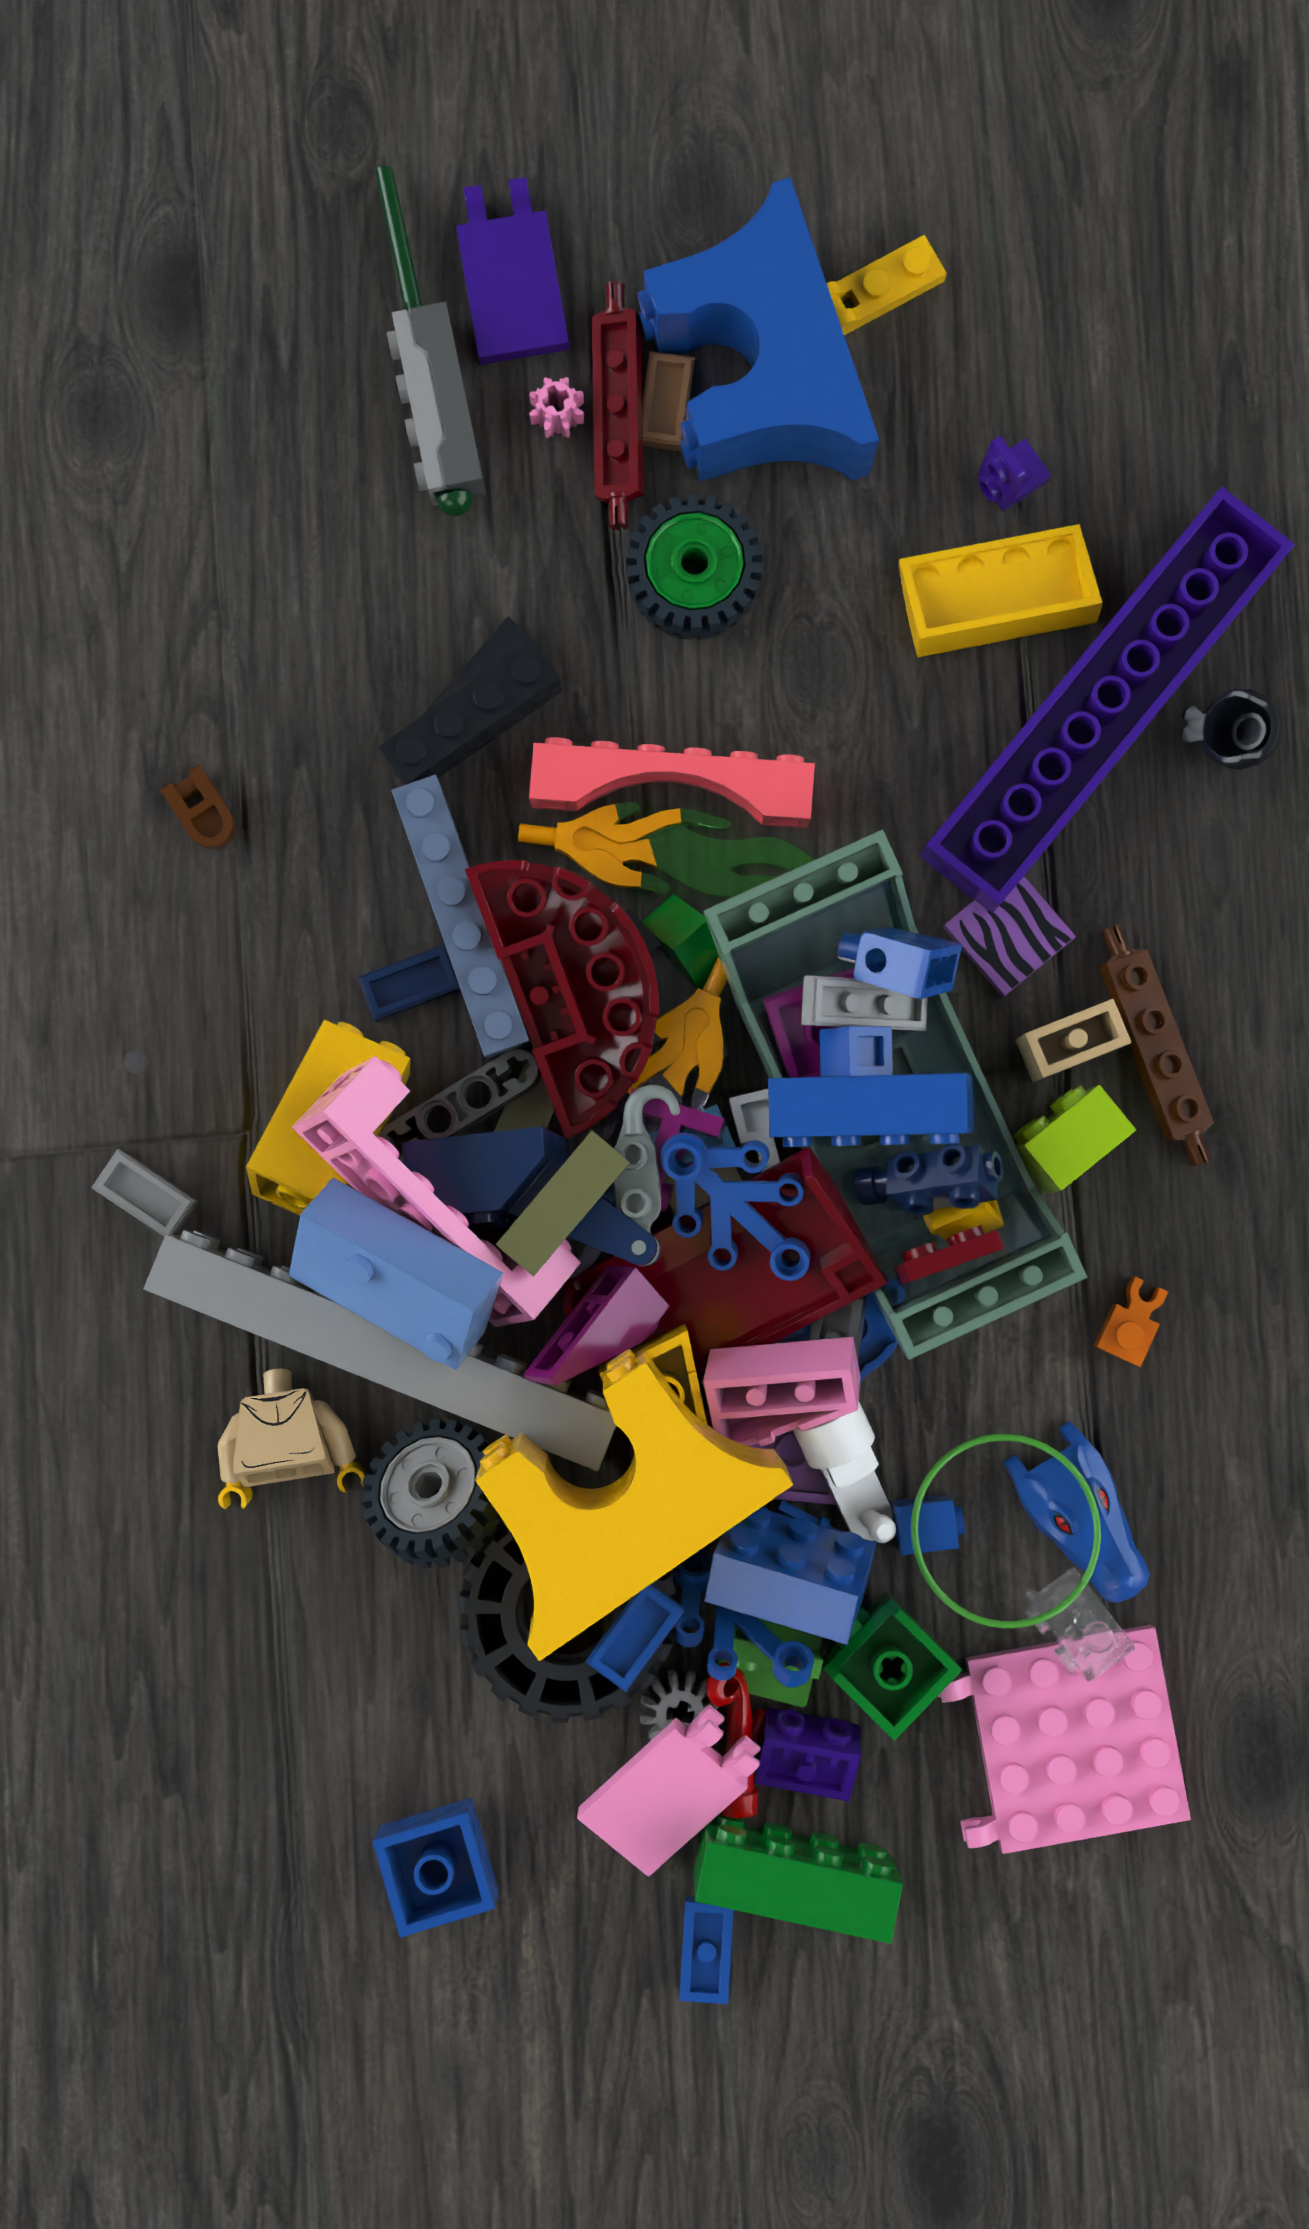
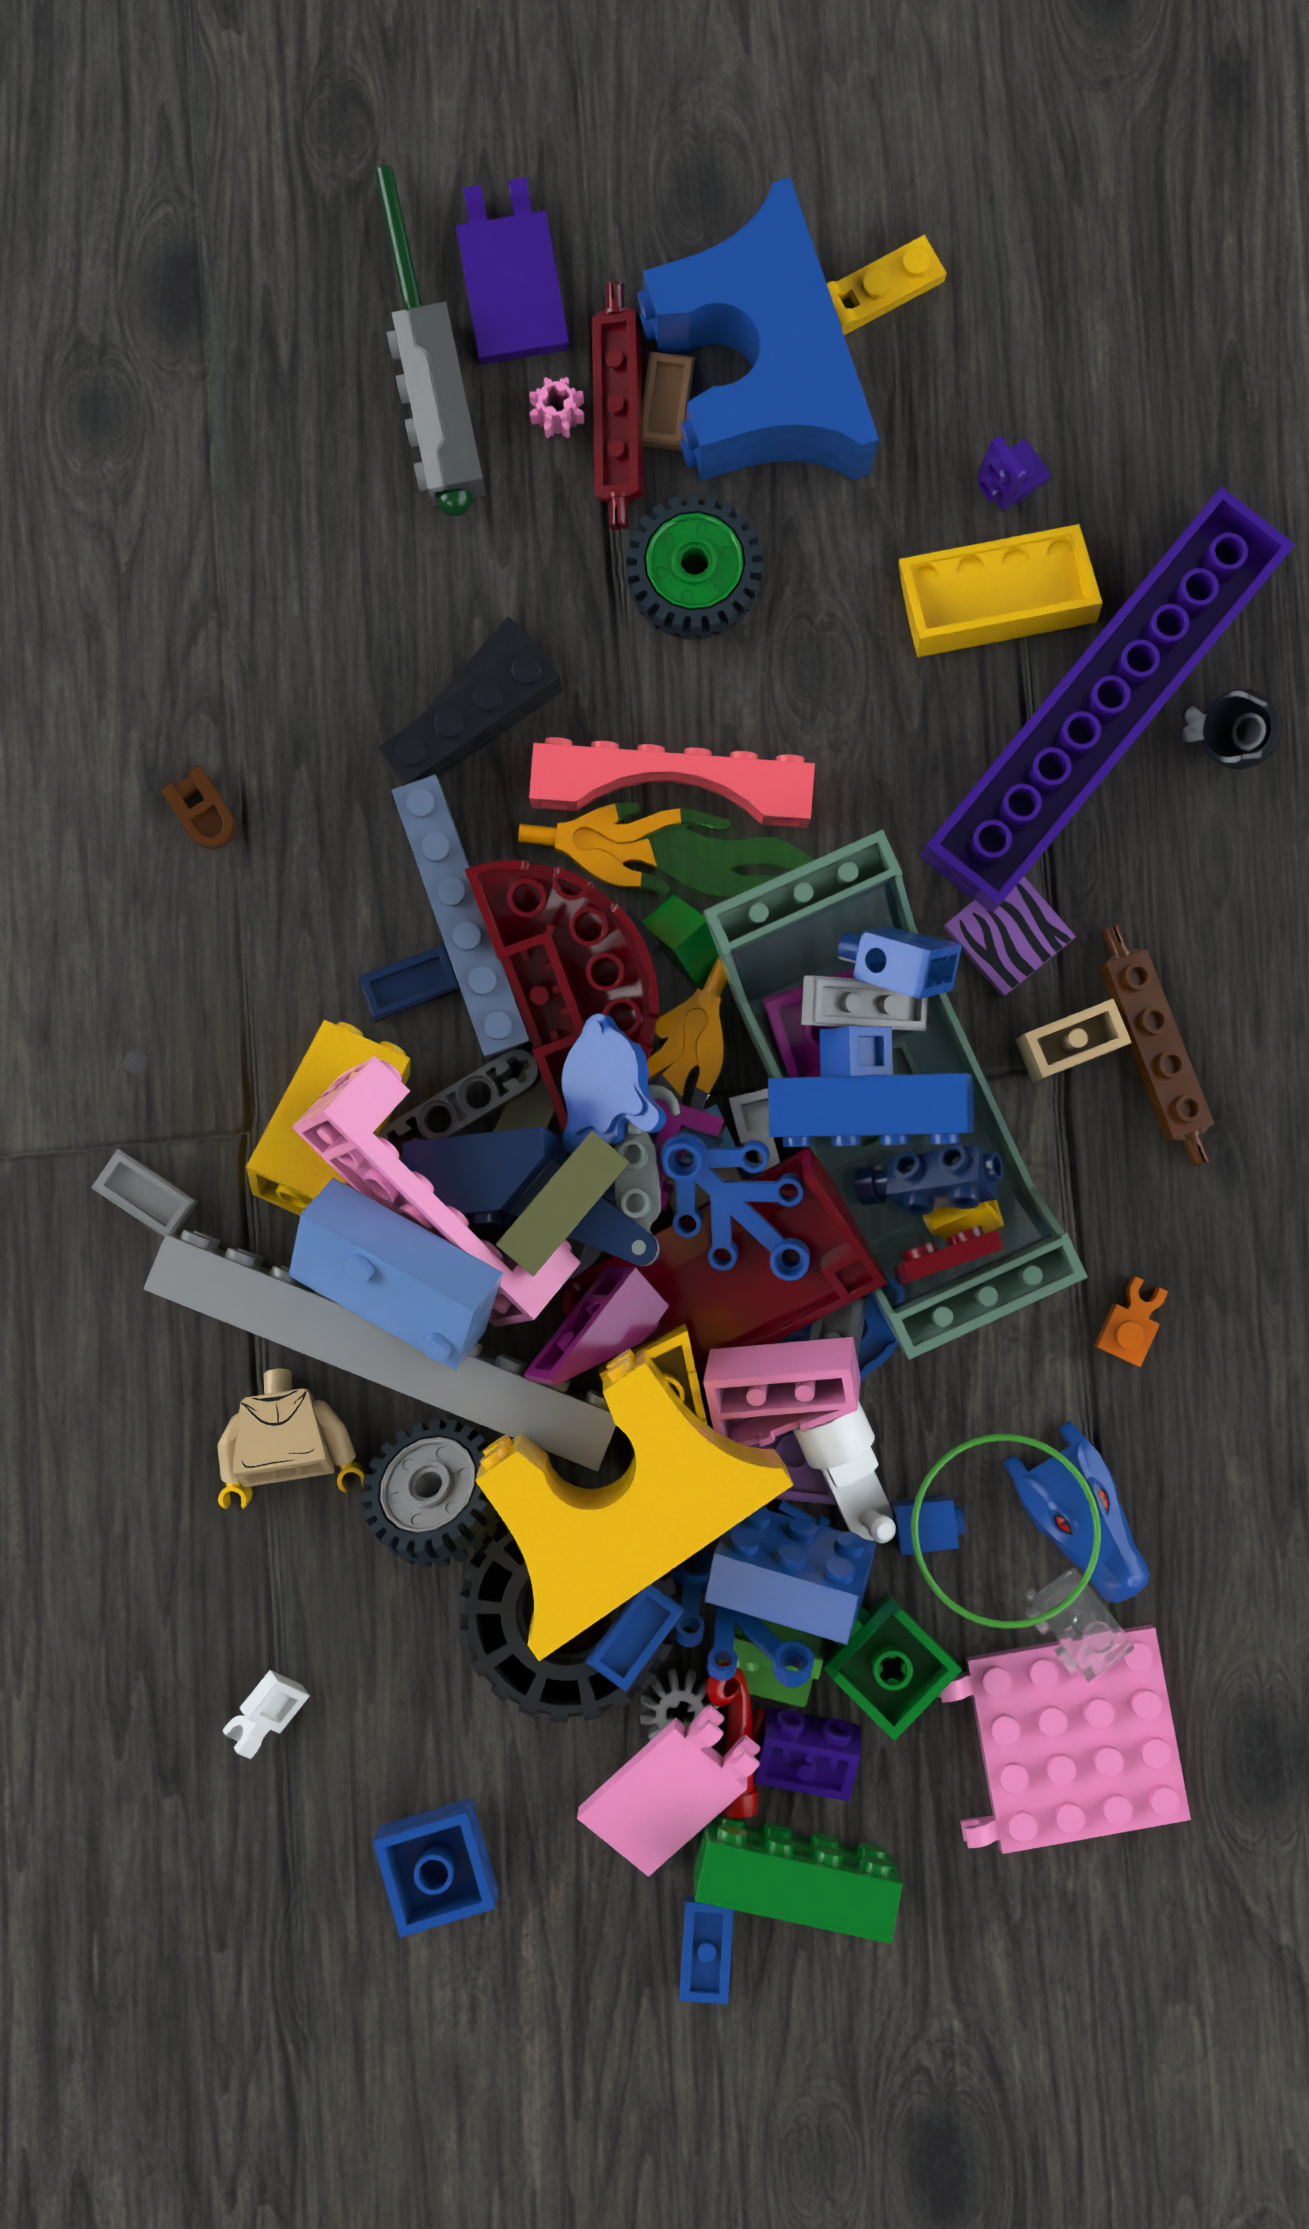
lime brick [1013,1085,1136,1194] -> none
none -> white plate [222,1670,310,1759]
none -> tile [562,1014,667,1153]

